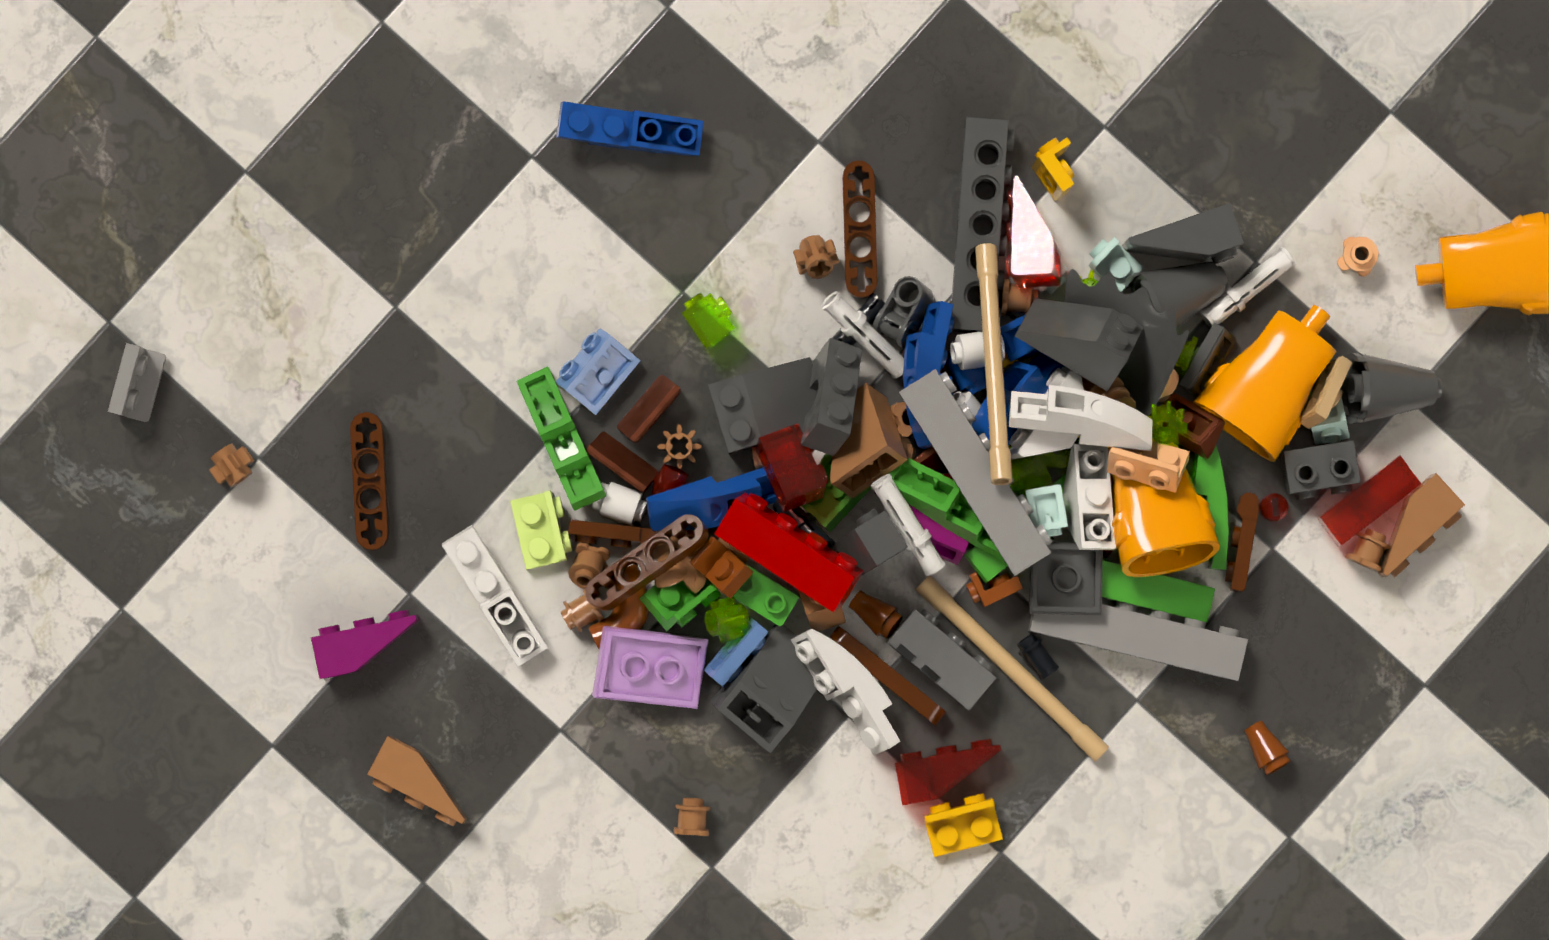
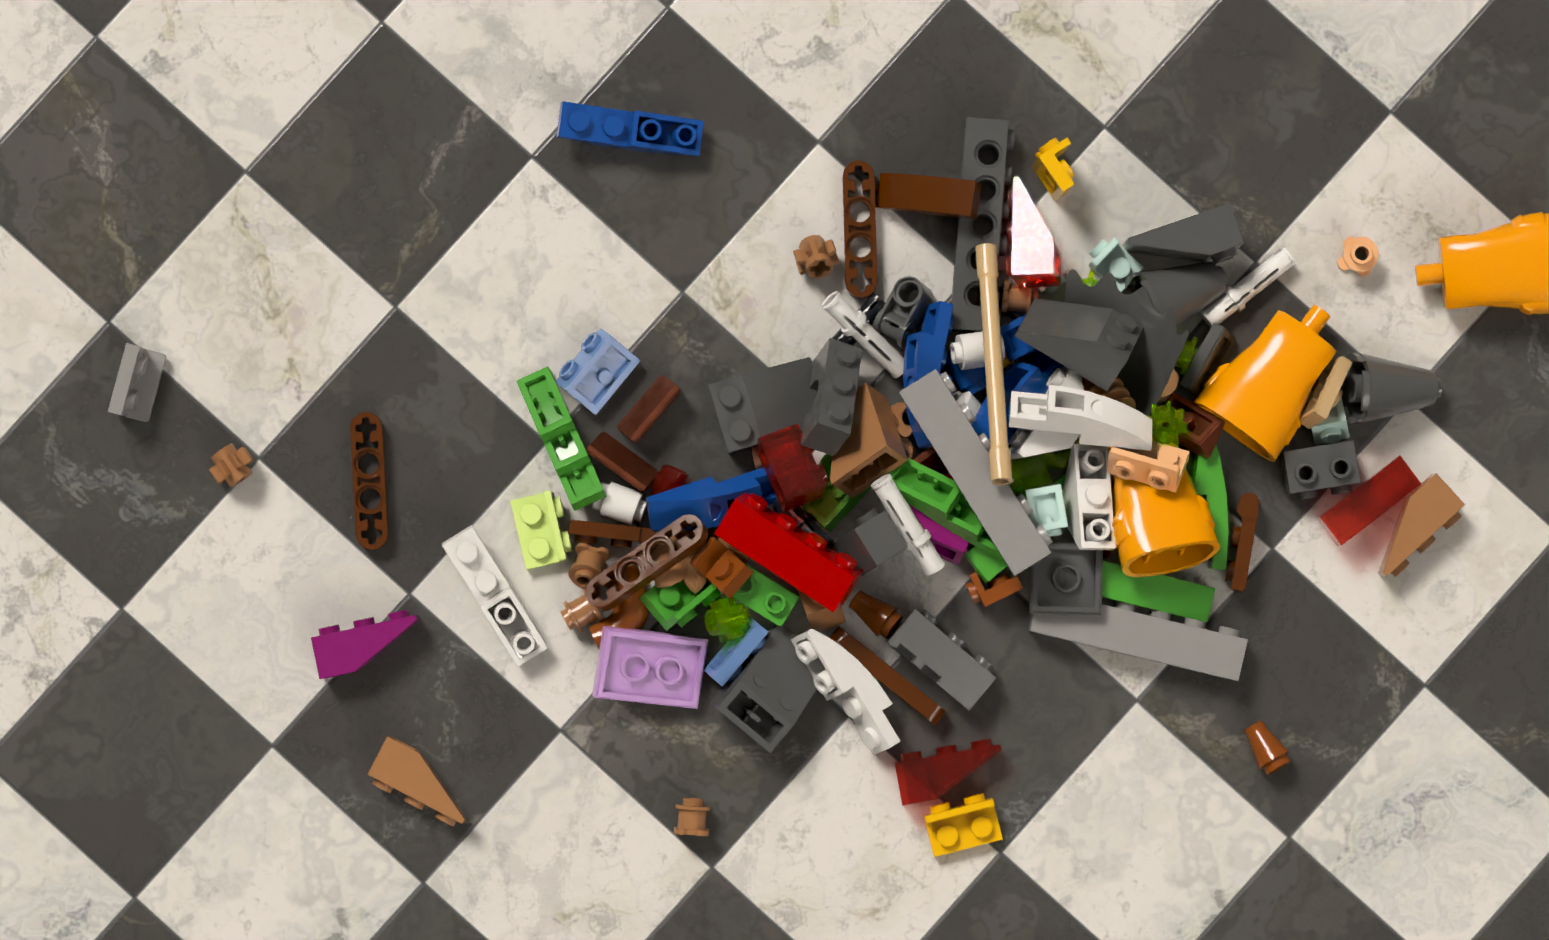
medium nougat gear [657,424,702,469] -> none
clear neon green brick [682,293,735,350] -> none
tan piece [915,575,1109,762] -> none
black pin [1017,633,1059,680] -> none
clear red hinge [1259,493,1289,522] -> none
medium nougat brick [1345,528,1390,572] -> none
none -> reddish brown slope [875,173,982,220]

